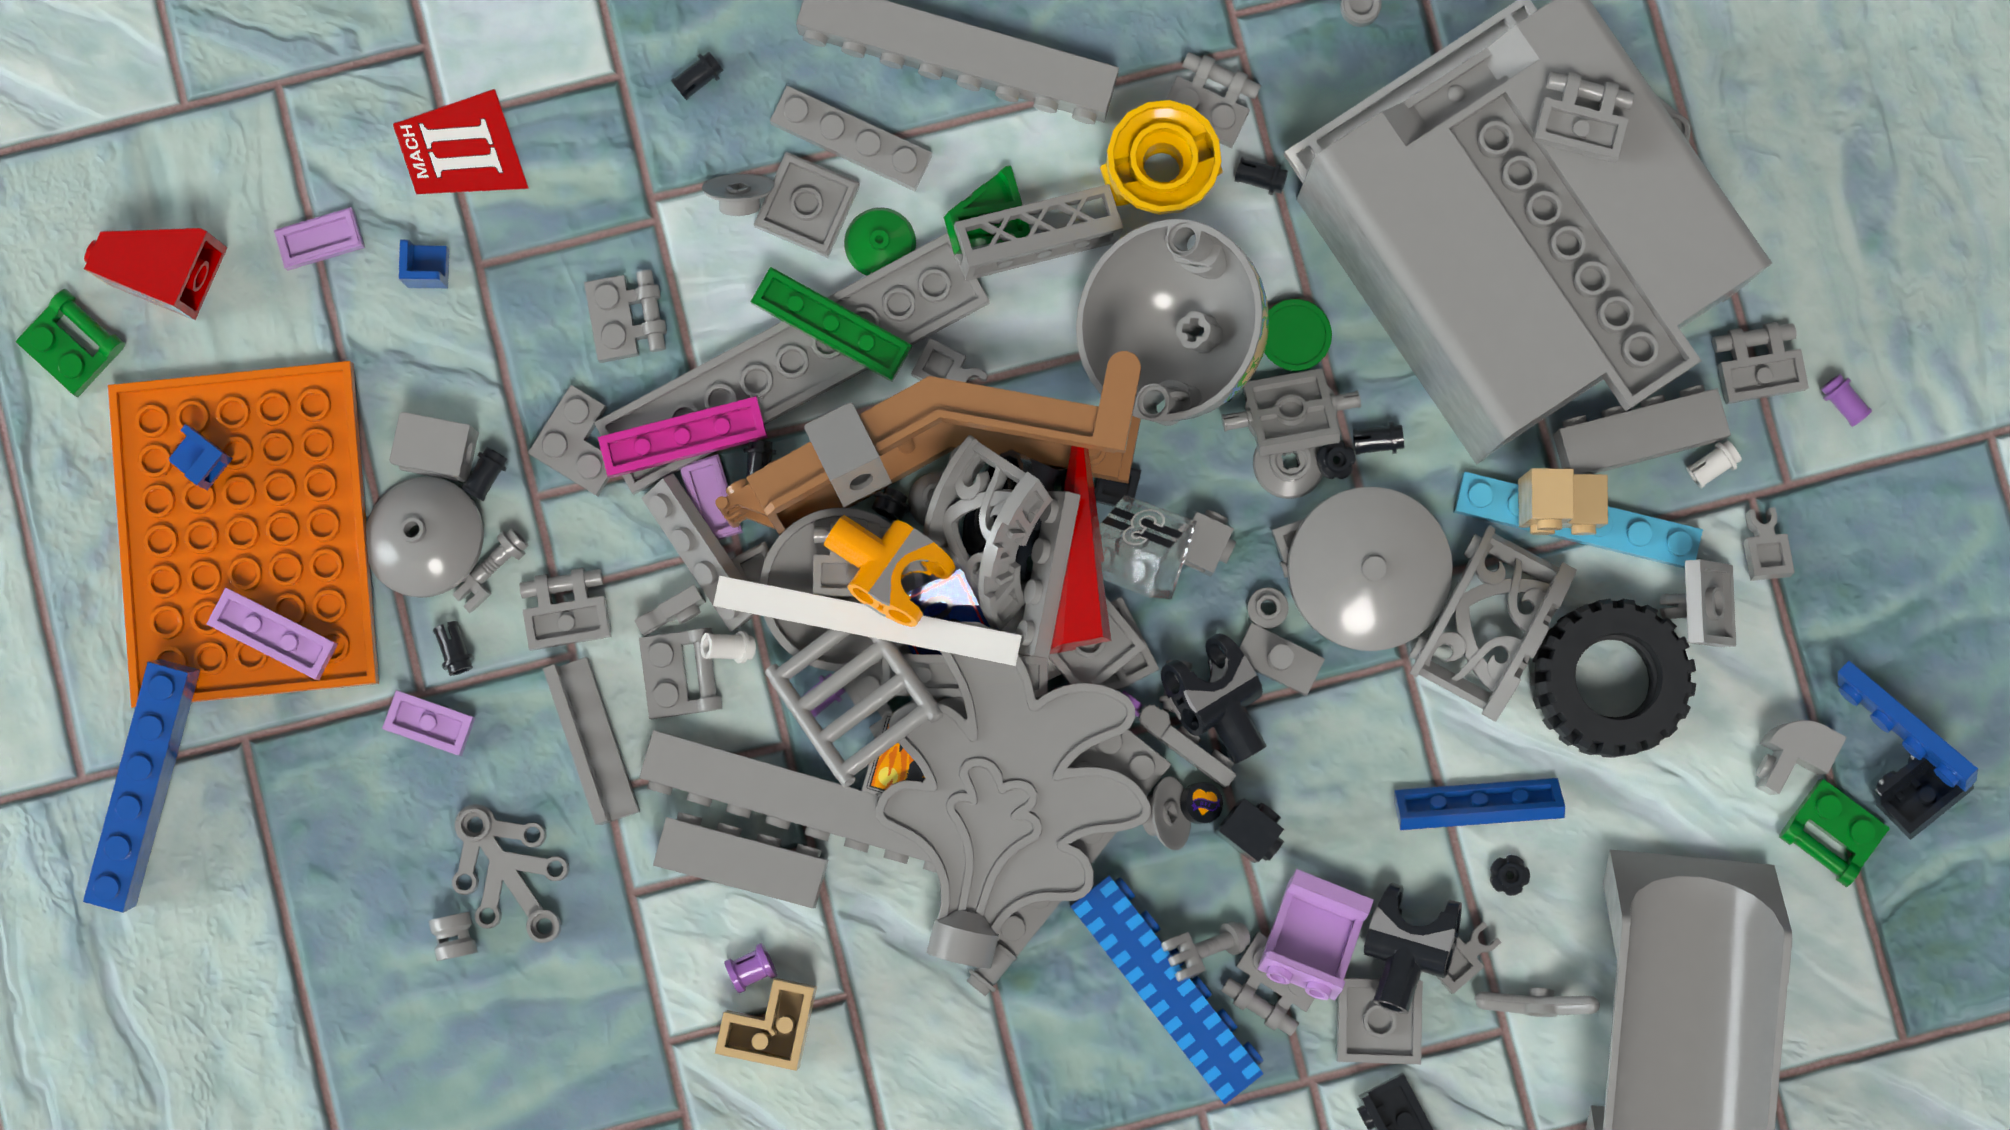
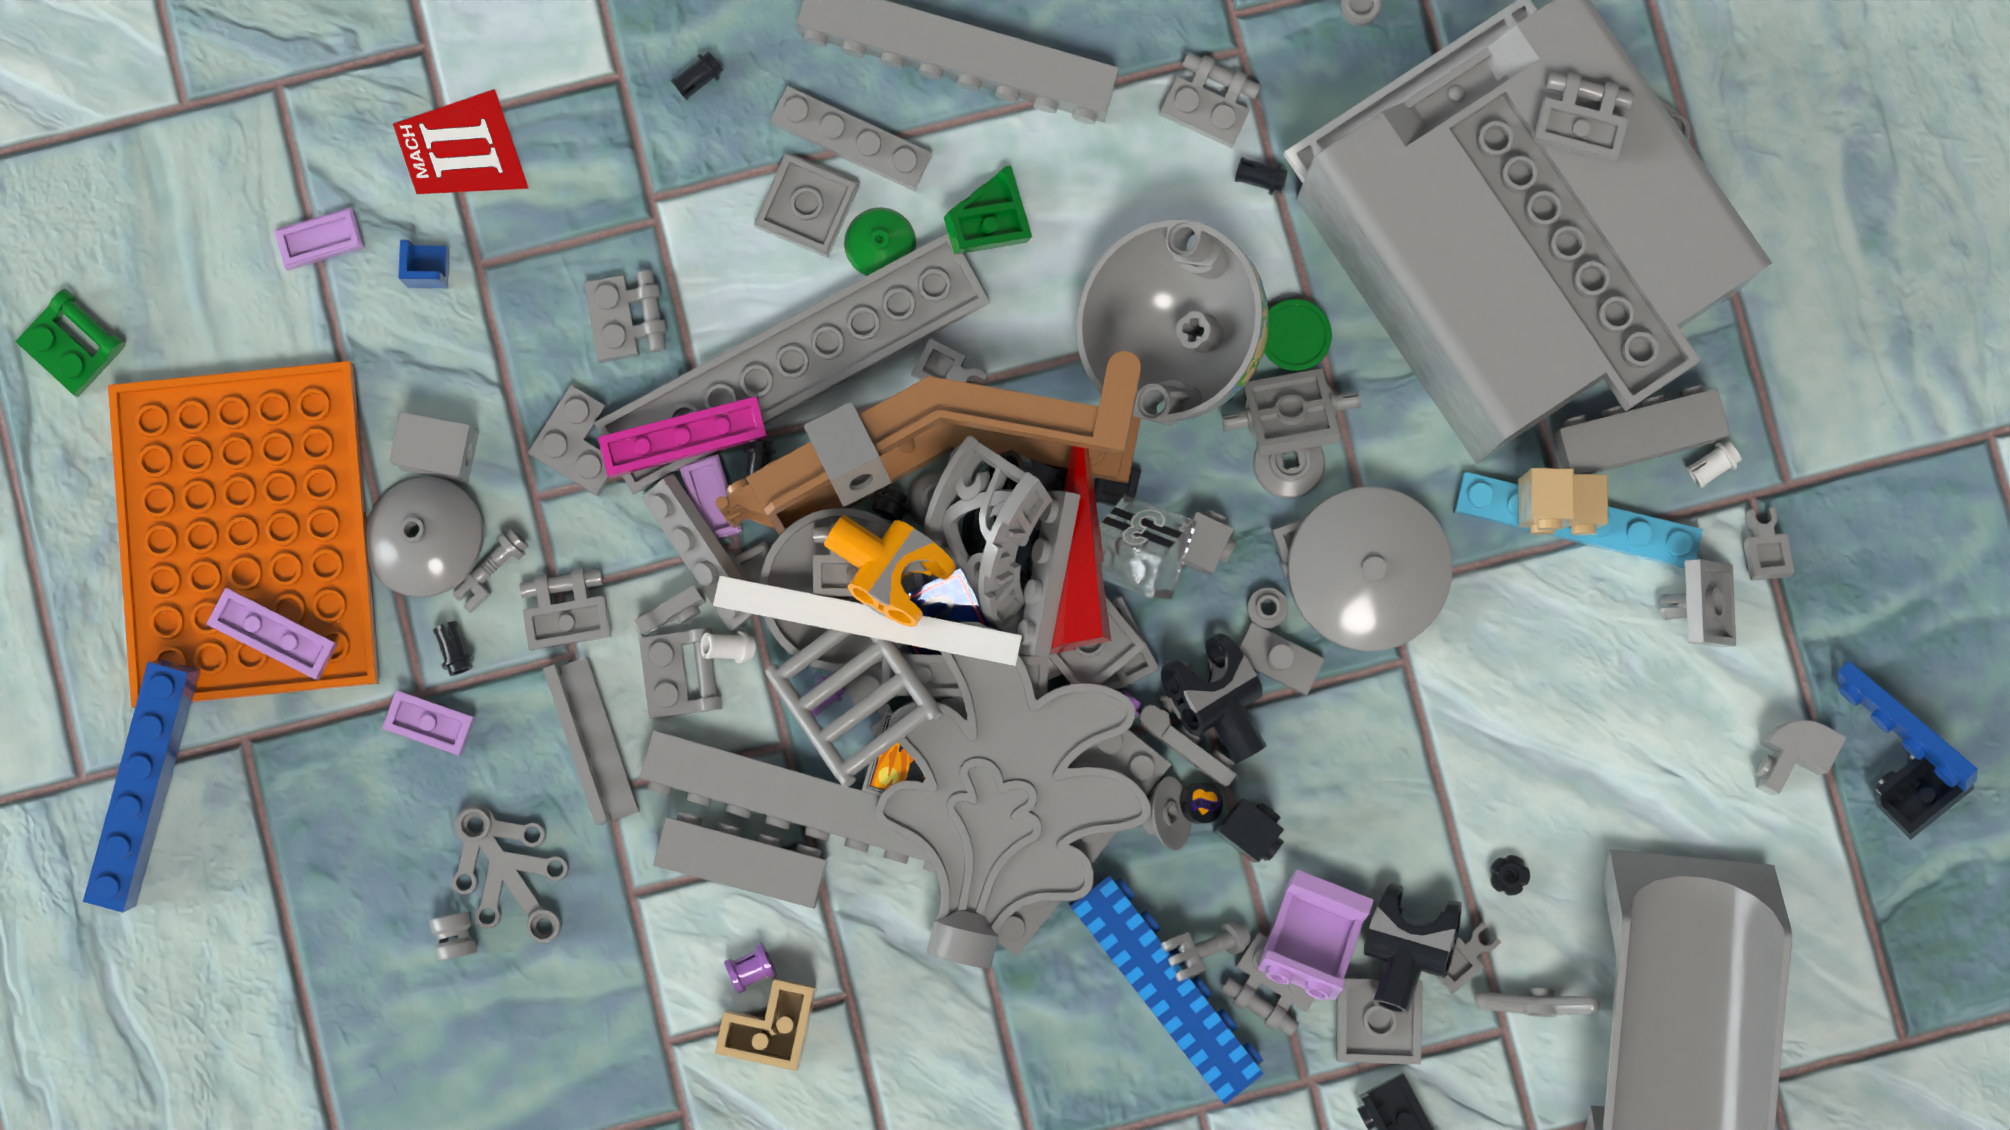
red slope [84,228,228,320] -> none
blue panel [169,424,233,490] -> none
black pin [461,447,508,501] -> none
light grey piece [702,174,775,216] -> none
green tile [750,267,912,382] -> none
light grey fence [954,184,1124,281] -> none
light grey pin [966,942,1017,996] -> none
yellow piece [1100,100,1223,215] -> none
black plate [1316,440,1356,479] -> none
black pin [1353,422,1404,455] -> none
blue plate [1394,778,1566,830] -> none
light grey fence [1409,525,1577,722] -> none
black tyre [1530,598,1696,758] -> none
light grey plate [1712,322,1809,404] -> none
green plate [1779,779,1890,887] -> none
medium lavender pin [1821,374,1872,427] -> none

